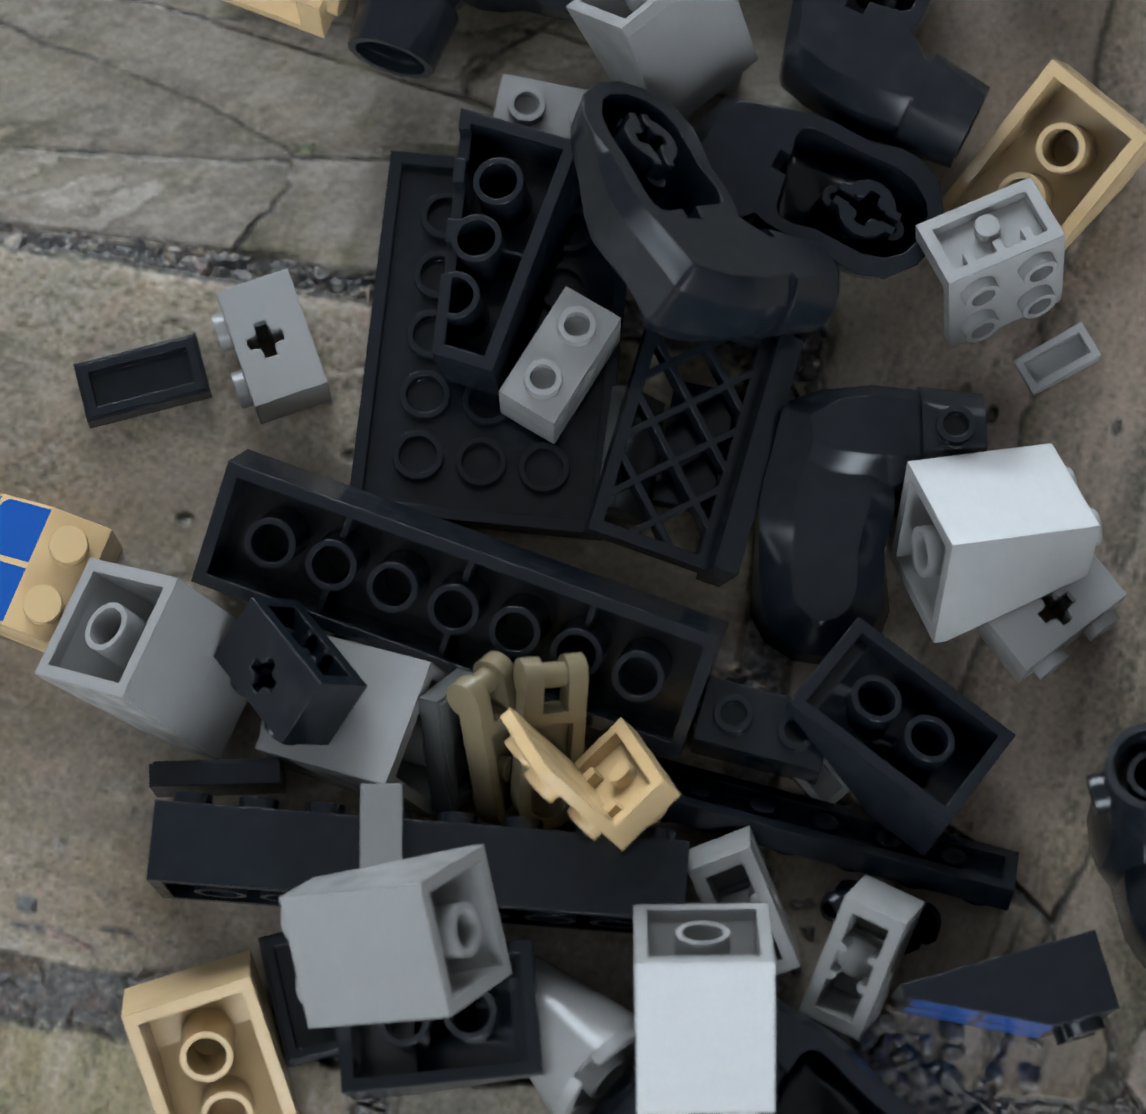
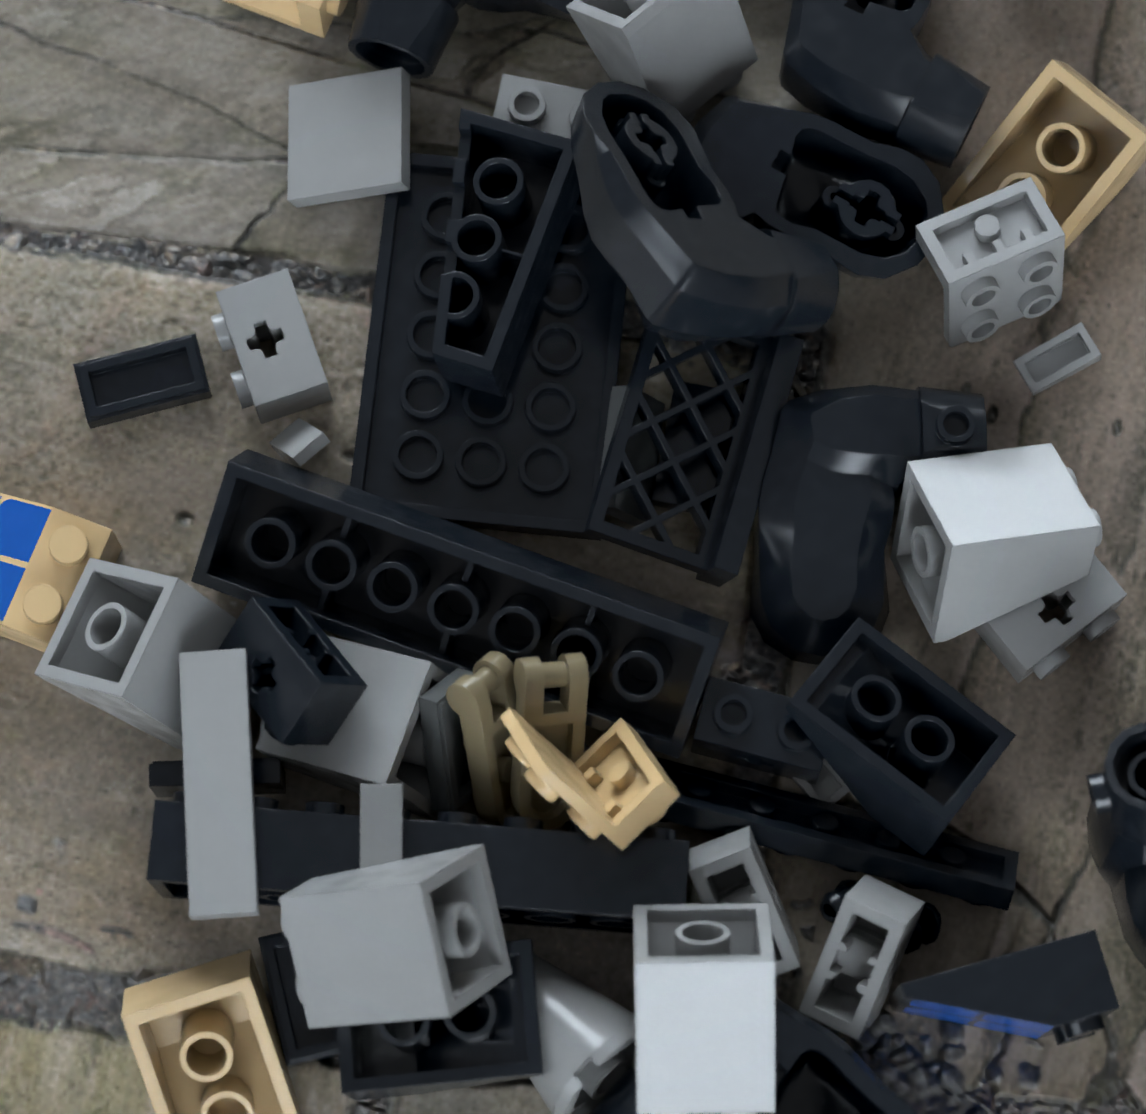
light grey brick [499,286,621,444] -> none
none -> light grey tile [179,648,259,920]
none -> light grey piece [269,418,331,467]
none -> light grey tile [287,67,410,208]

